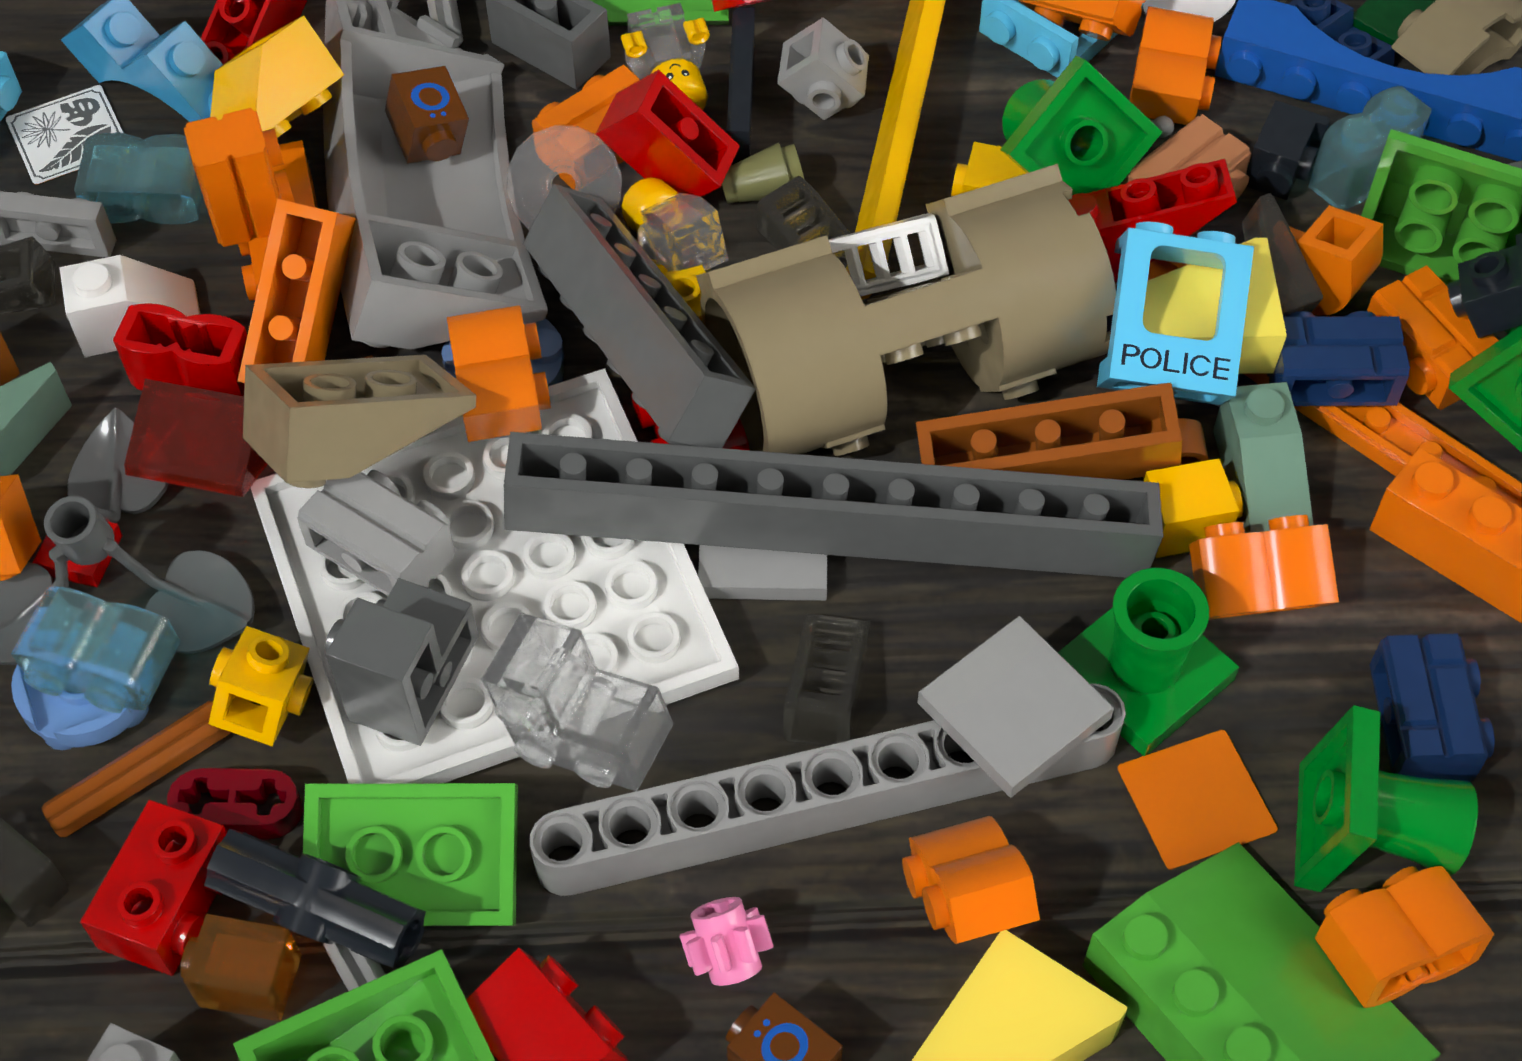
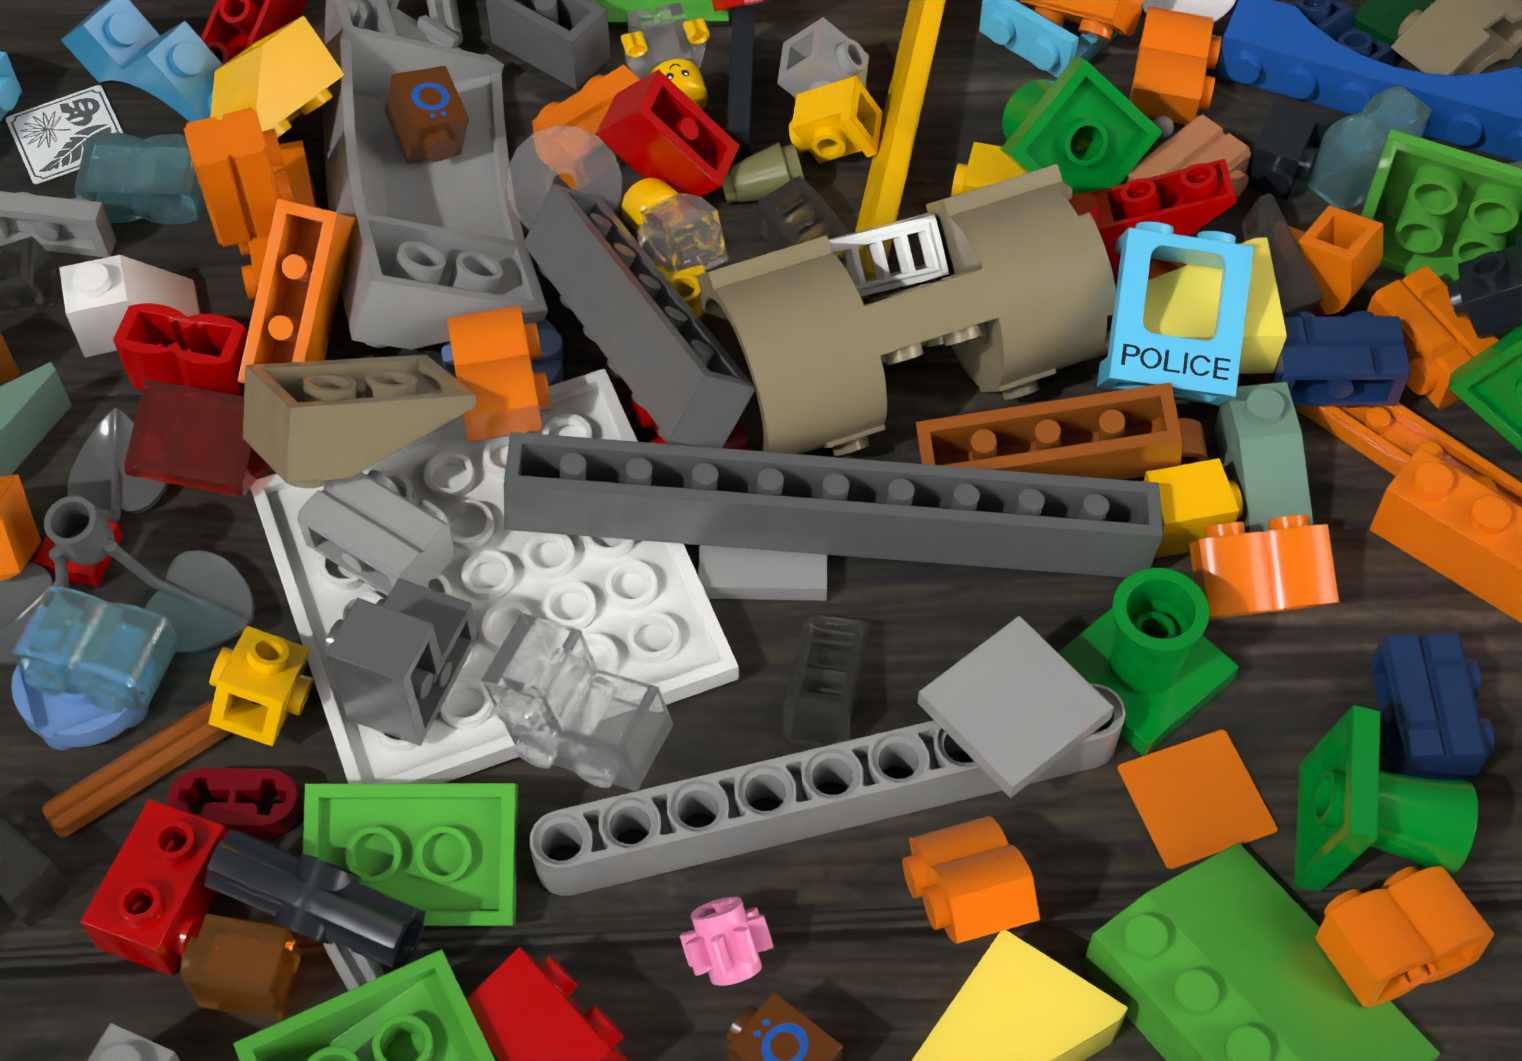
none -> yellow brick [789,75,883,164]

